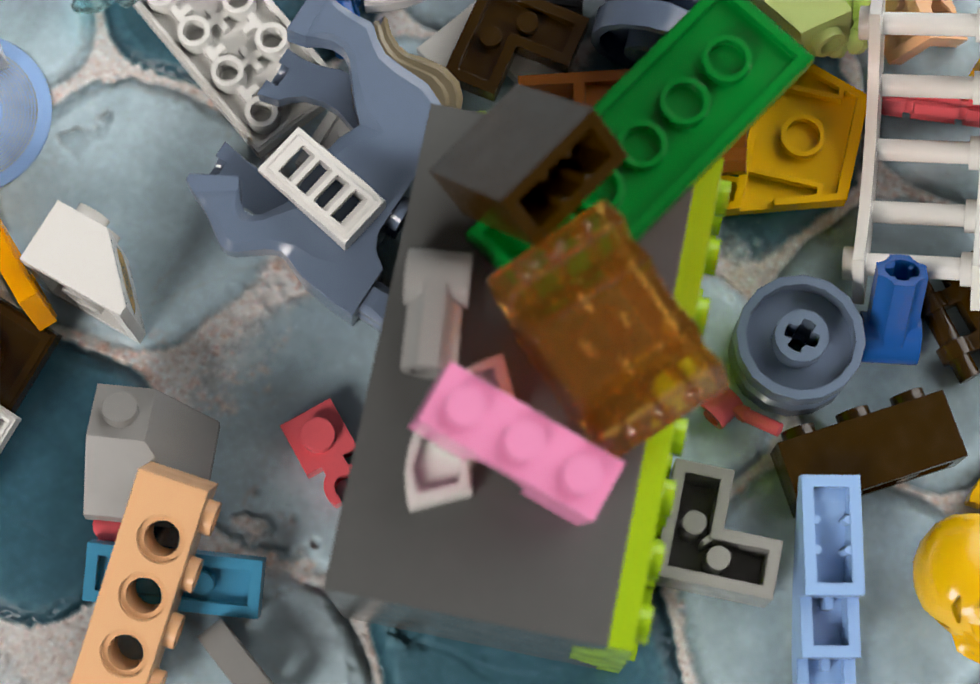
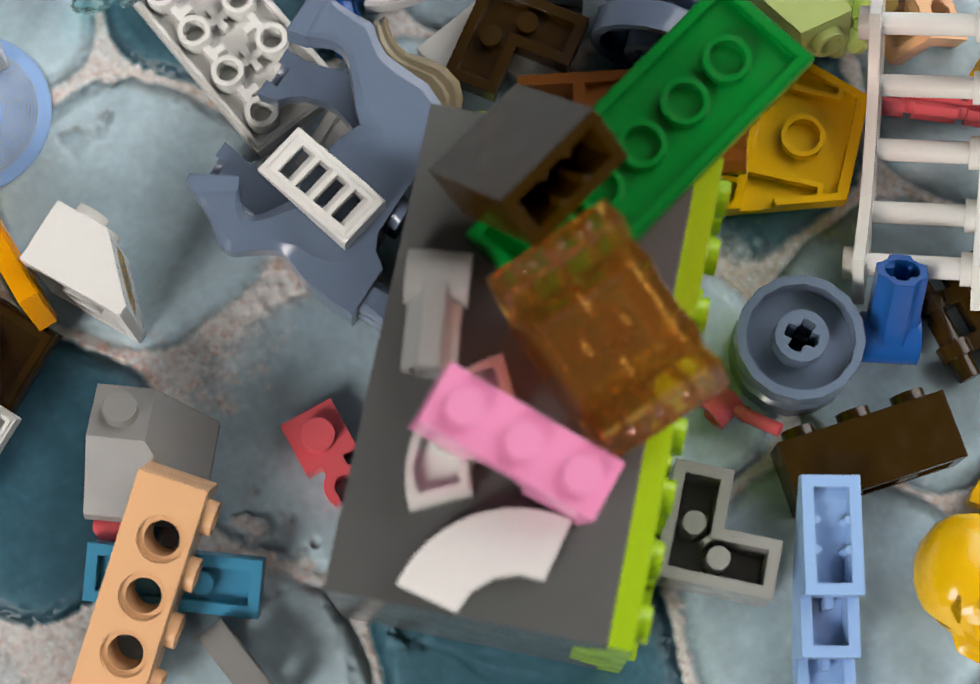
none -> white tile [396,508,572,614]

